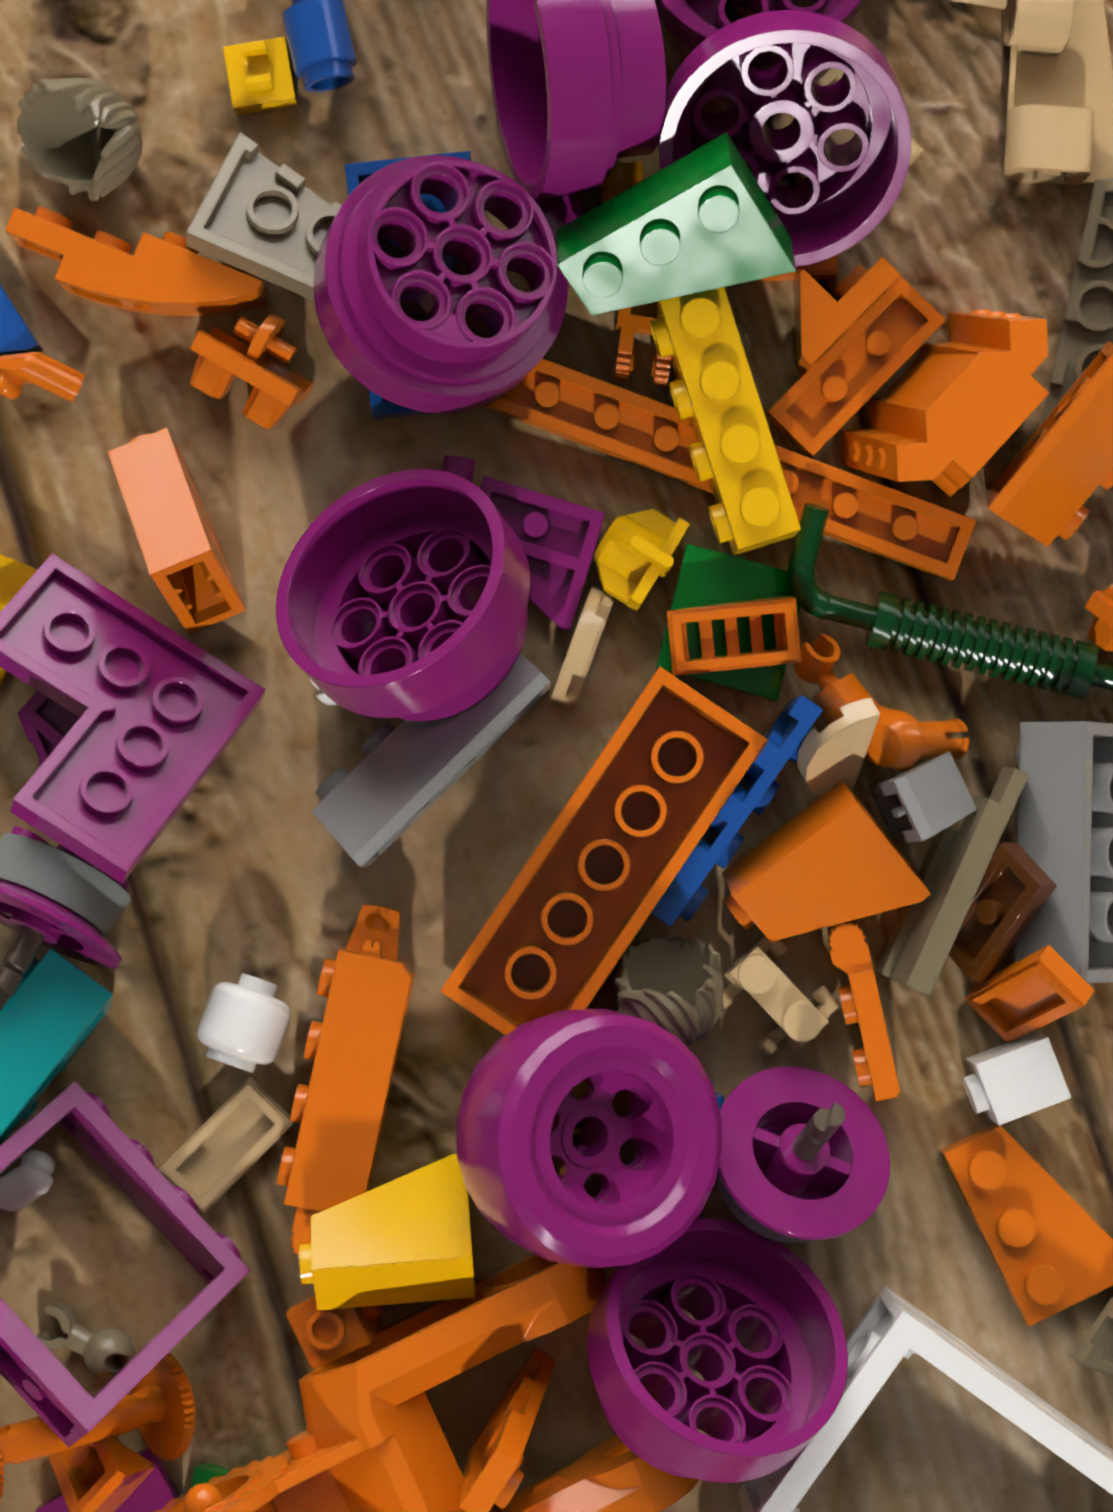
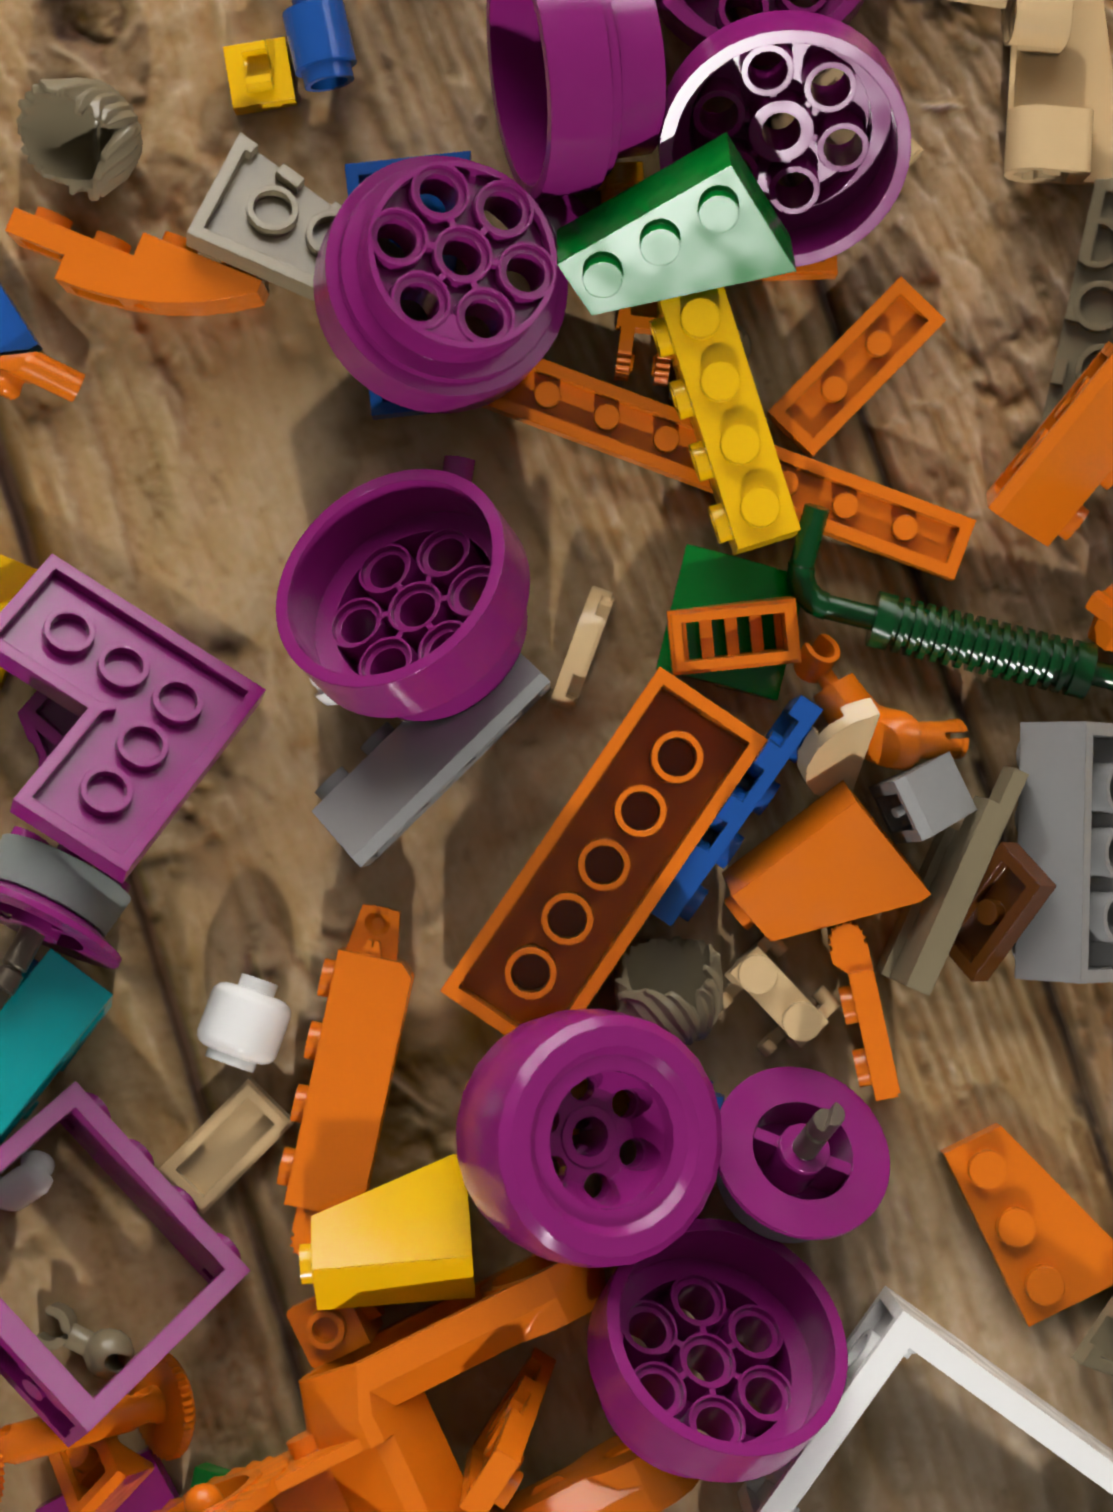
orange slope [108,428,247,635] -> none
orange hips [190,313,315,429] -> none
magenta wing [480,476,606,632] -> none
yellow piece [594,509,690,612] -> none
orange slope [793,257,901,376] -> none
orange slope [841,309,1050,497] -> none
white brick [962,1032,1071,1125] -> none
orange tile [965,944,1095,1043] -> none

